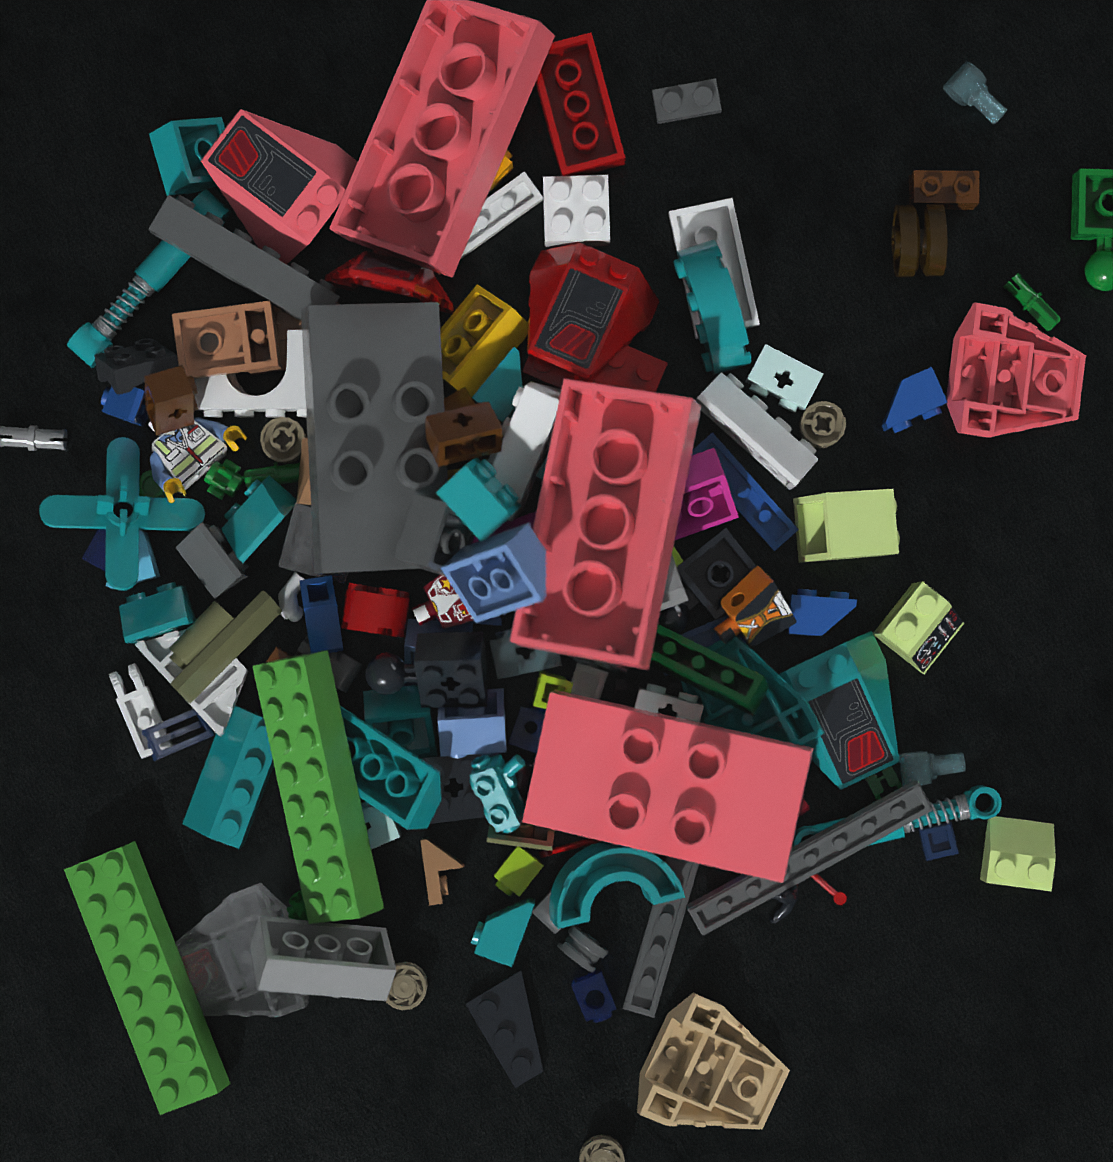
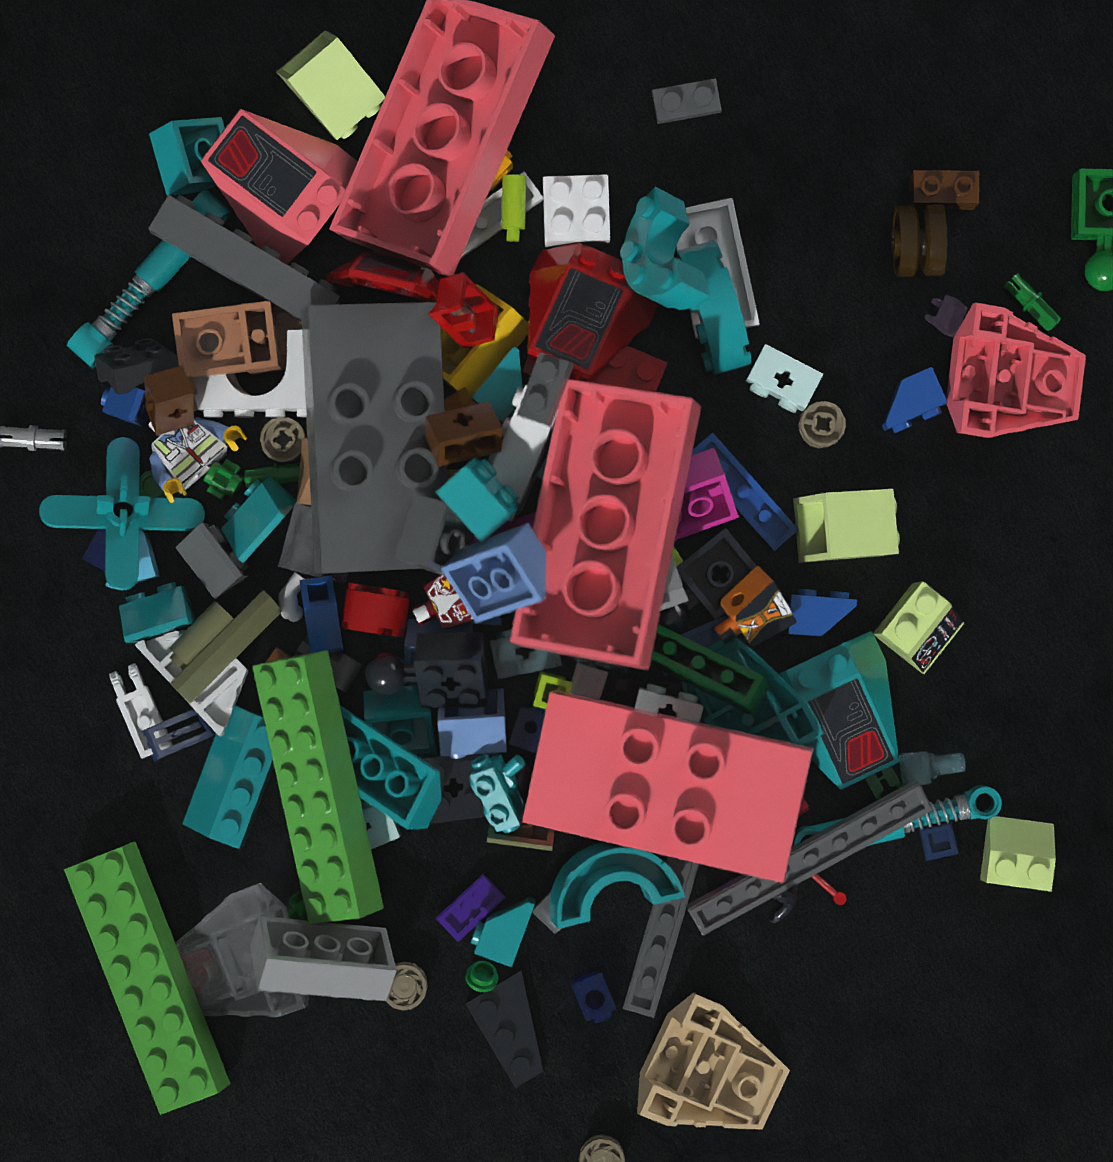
medium nougat slope [420,837,465,905] -> none
lime brick [494,846,544,897] -> none
red brick [536,32,625,176] -> none
red hinge [539,838,603,858] -> none
dark grey wheel [557,925,609,973] -> none
white slope [696,372,818,490] -> none
clear light blue pin [943,62,1007,124] -> none
none -> yellowish green slope [277,31,385,140]
none -> red window [428,273,499,349]
none -> dark purple plate [436,873,506,942]
none -> green plate [465,961,498,992]
none -> lime cylinder [501,175,526,242]
none -> dark grey plate [517,352,573,428]
none -> teal brick [620,187,710,310]
none -> clear purple tile [925,295,968,338]

